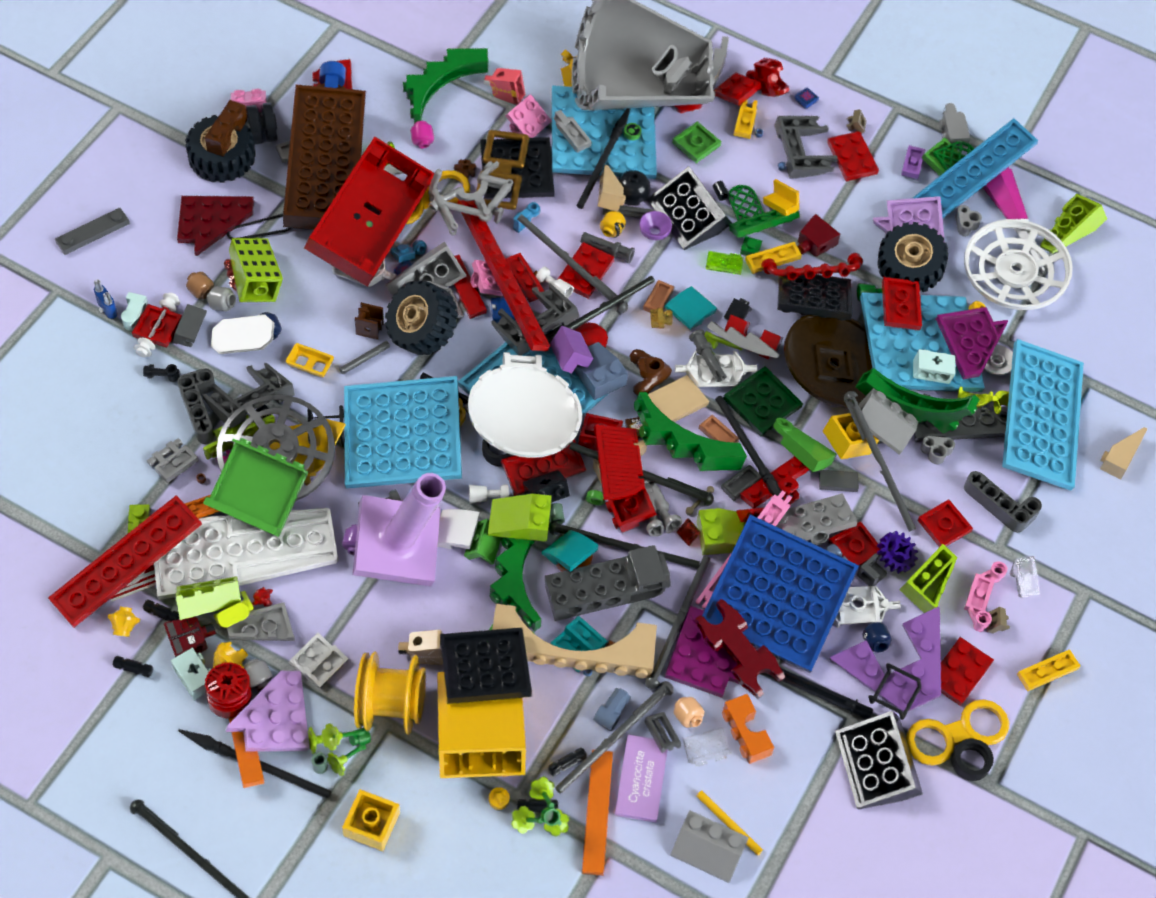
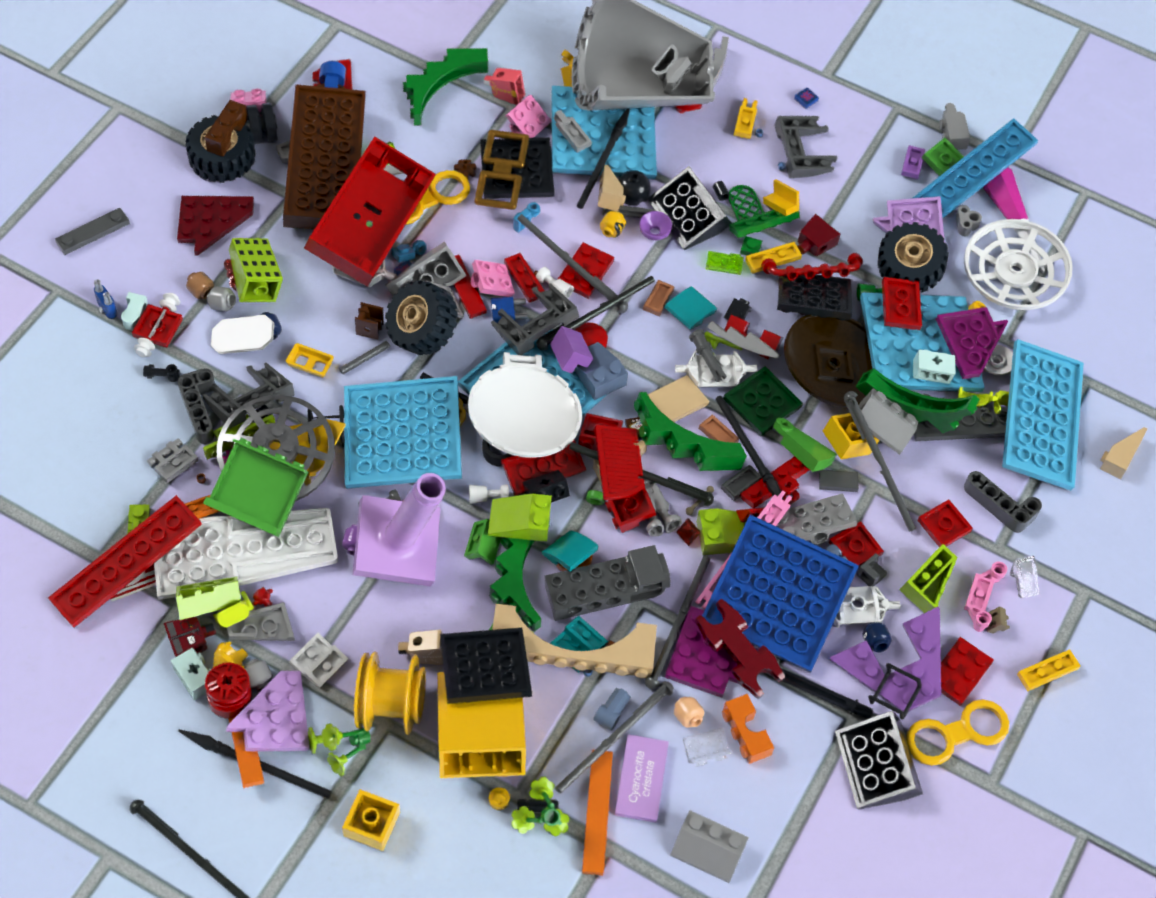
yellow rock [108,606,140,637] -> none
black axle [112,656,153,677] -> none
black axle [143,600,180,621] -> none
dark grey hinge [173,304,207,347] -> none
black piece [227,214,291,240] -> none
sand green hinge [312,753,328,774] -> none
dark pink head [410,121,434,149] -> none
light grey piece [428,161,513,235] -> none
white slope [437,509,480,549] -> none
red plate [457,200,550,351] -> none
pearl dark grey bar [548,520,700,569] -> none
black axle [548,748,587,776] -> none
sand green hinge [550,503,565,524] -> none
dark grey pin [580,232,635,263] -> none
bright green tile [624,123,642,141] -> none
reddish brown head [629,349,672,396] -> none
dark grey tile [645,712,681,753] -> none
clear yellow piece [650,308,673,329] -> none
bright green plate [672,121,722,163] -> none
yellow bar [696,790,763,856] -> none
red plate [713,73,762,106] -> none
red piece [746,57,790,97] -> none
red plate [827,131,879,181] -> none
dark tan tile [846,109,866,134] -> none
dark purple gear [877,531,918,574] -> none
light grey piece [920,436,955,464] -> none
green window [933,141,974,171] -> none
black tyre [951,739,994,781] -> none
lime wedge [1040,194,1107,253] -> none

